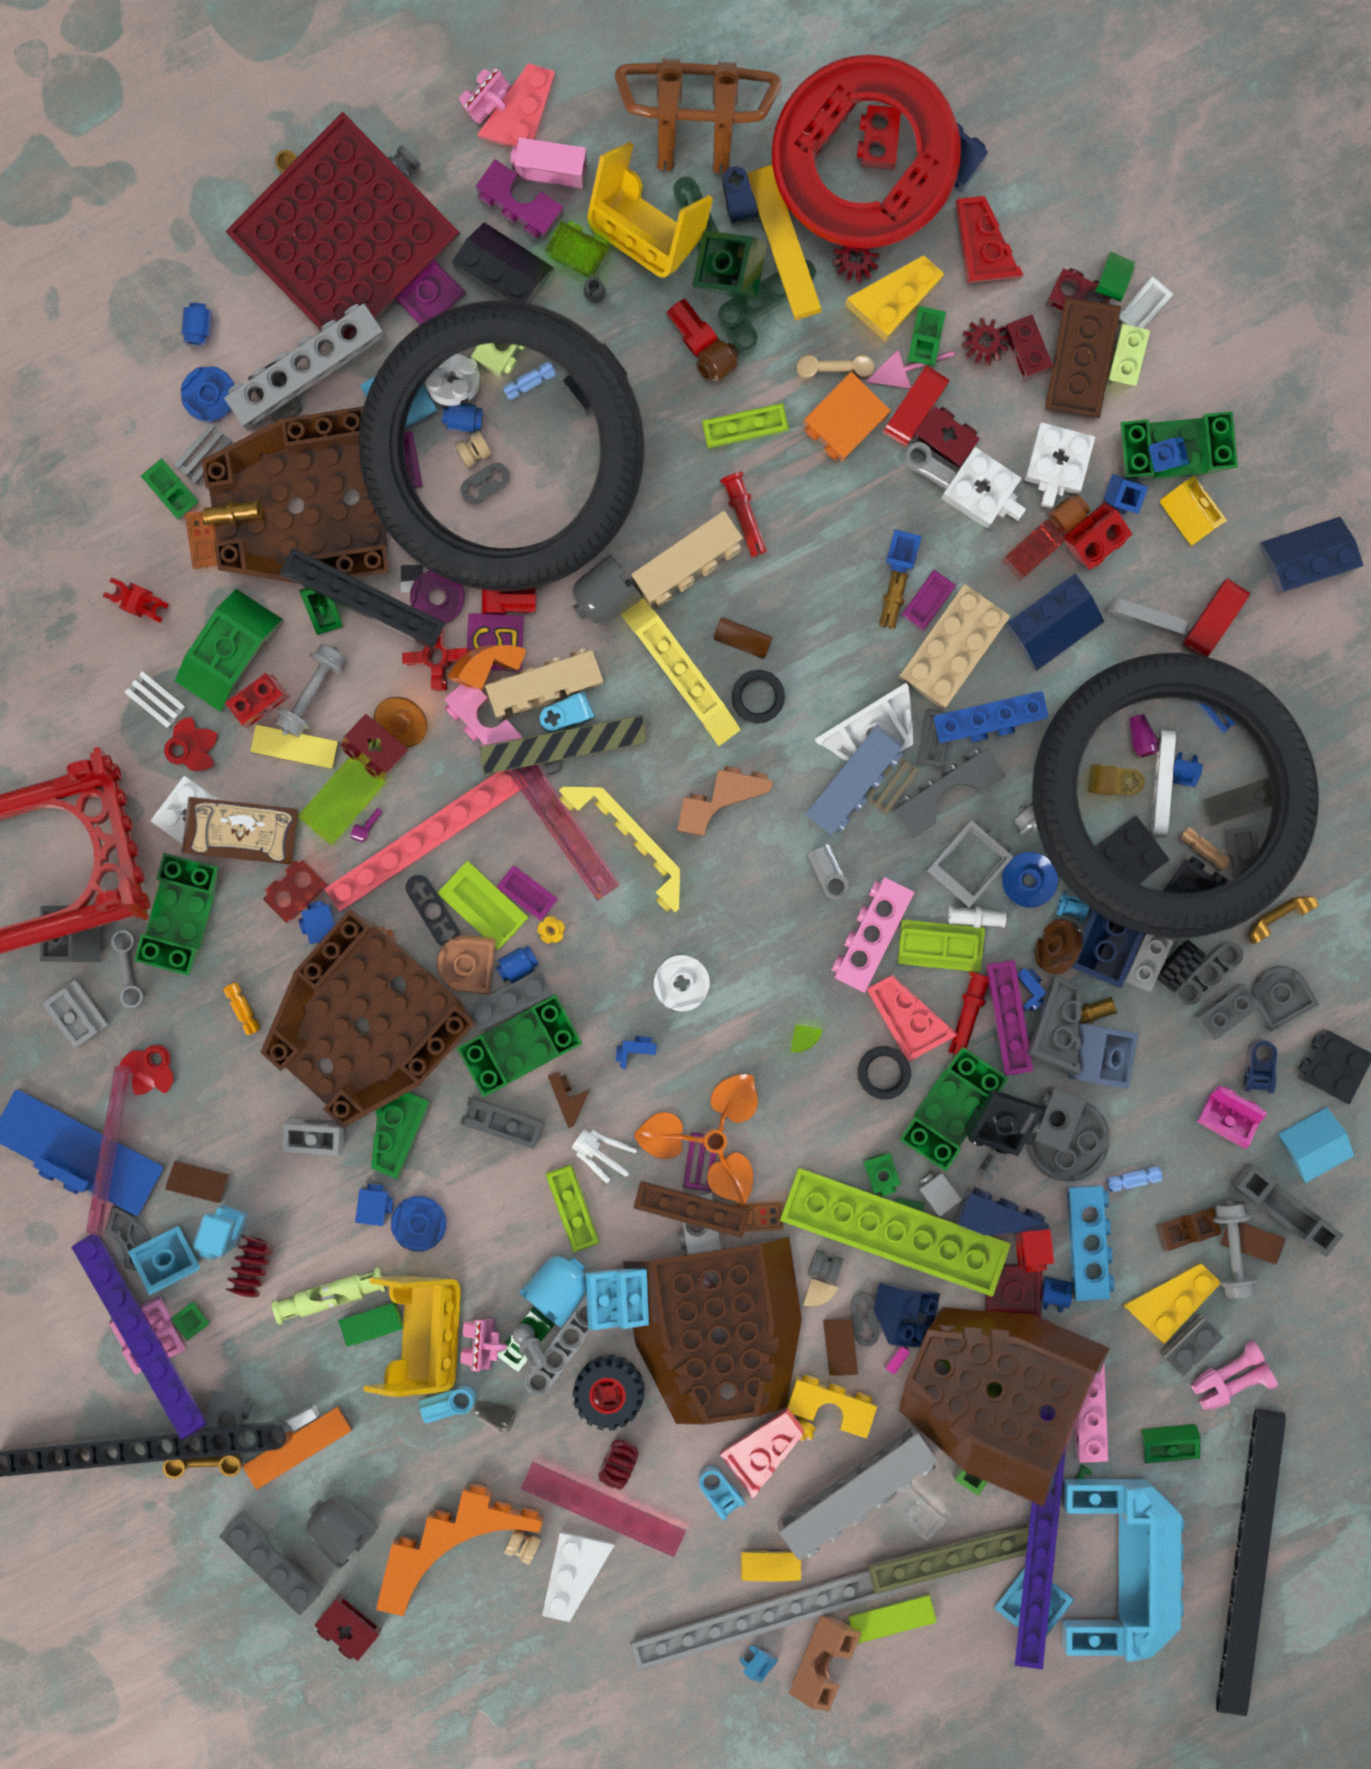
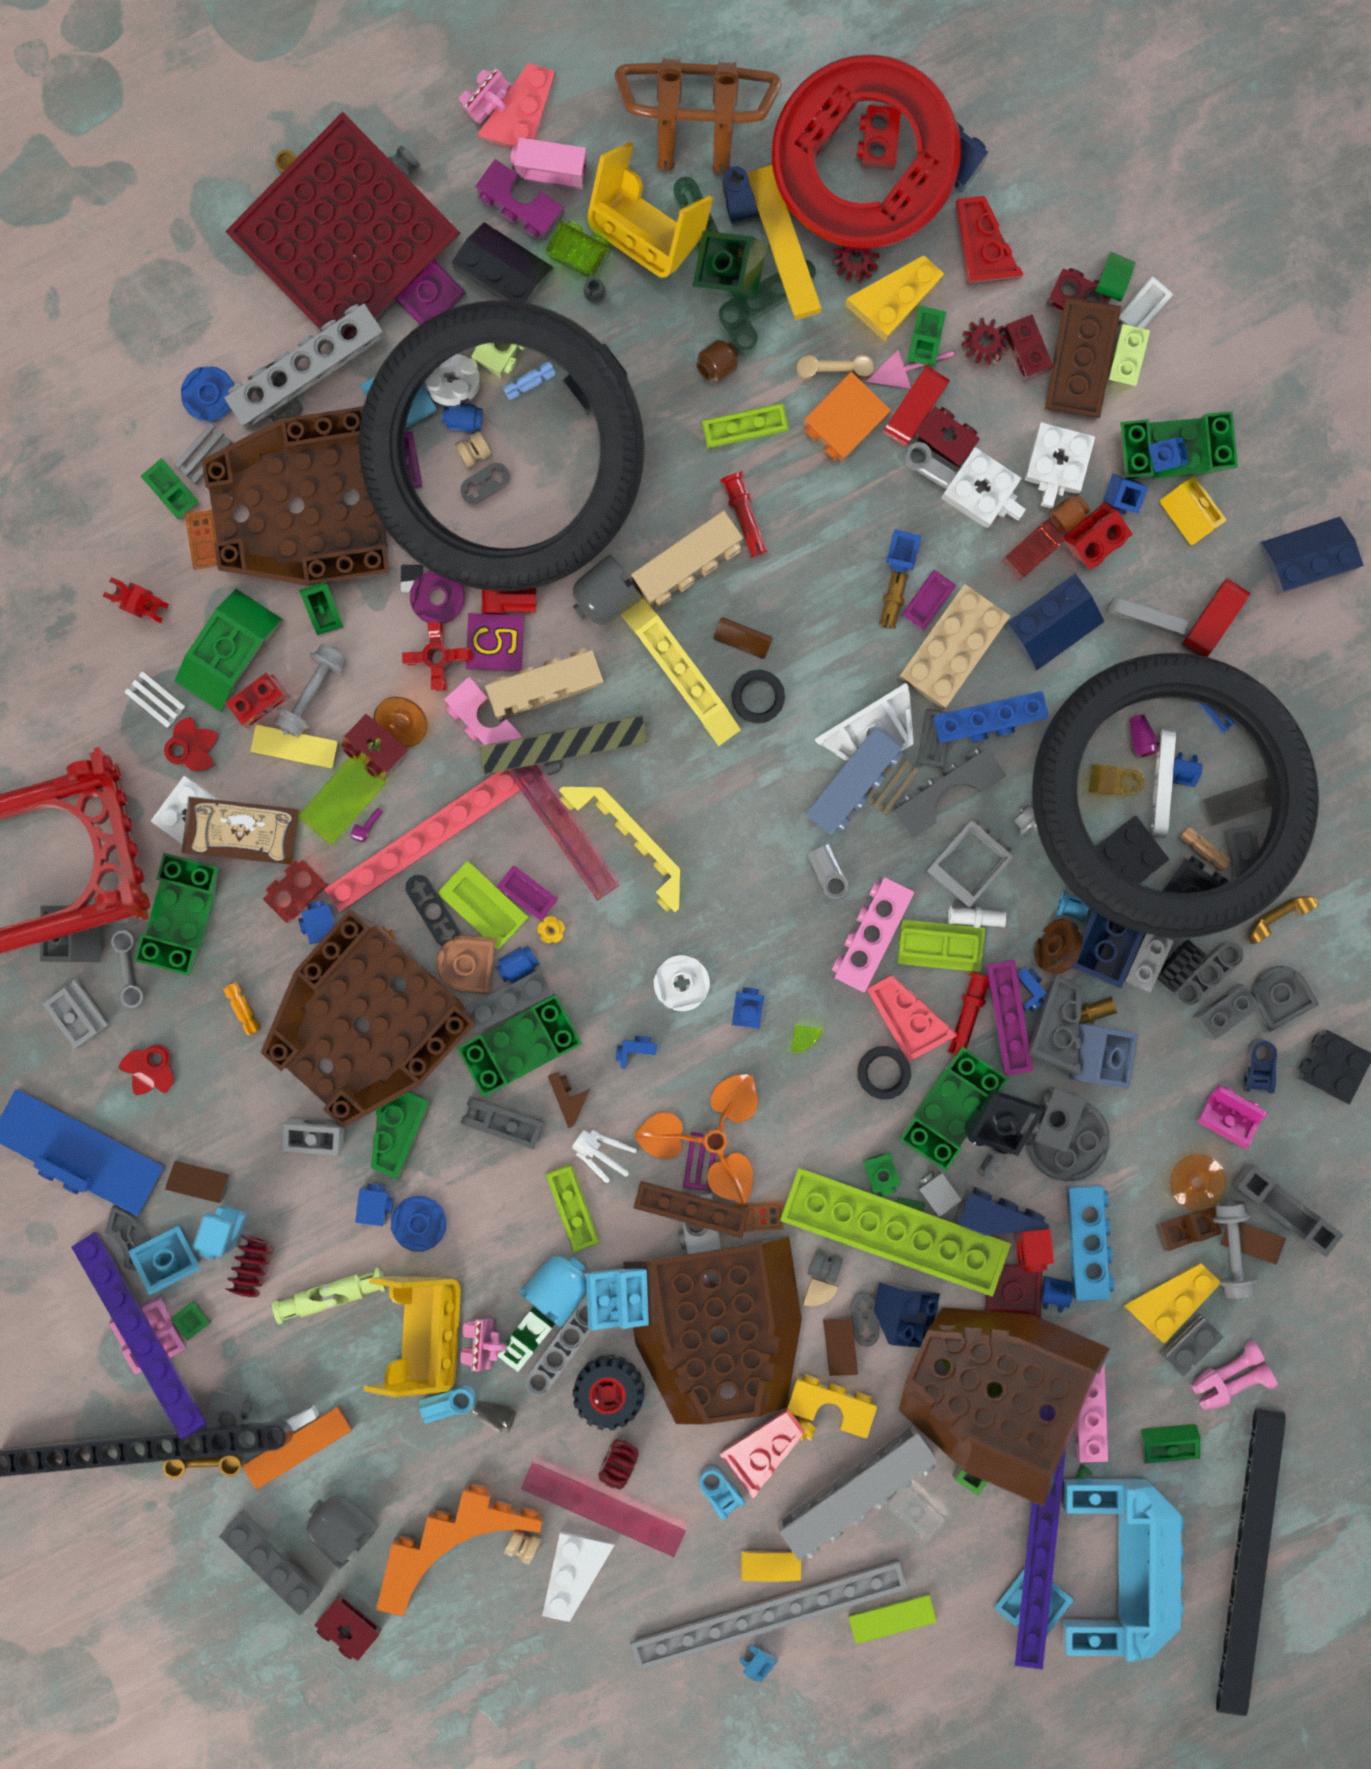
clear pink tile [86,1065,131,1235] -> none
blue brick [181,302,211,345] -> none
pearl gold pin [203,500,262,525] -> none
black tile [279,548,445,650] -> none
green slope [338,1302,404,1347] -> none
orange brick [447,645,527,690] -> none
light grey axle [512,1323,546,1370] -> none
medium azure piece [540,691,595,732] -> none
red piece [666,298,719,358] -> none
nougat arch [677,766,773,837] -> none
nougat arch [789,1615,862,1711] -> none
olive tile [867,1523,1029,1594] -> none
dark pink tile [884,1346,910,1374] -> none
blue dish [1002,852,1058,908] -> none
light blue axle [1107,1166,1162,1192] -> none
medium azure slope [1278,1107,1354,1183] -> none
none -> blue bracket [732,987,764,1029]
none -> clear orange dish [1170,1154,1227,1211]

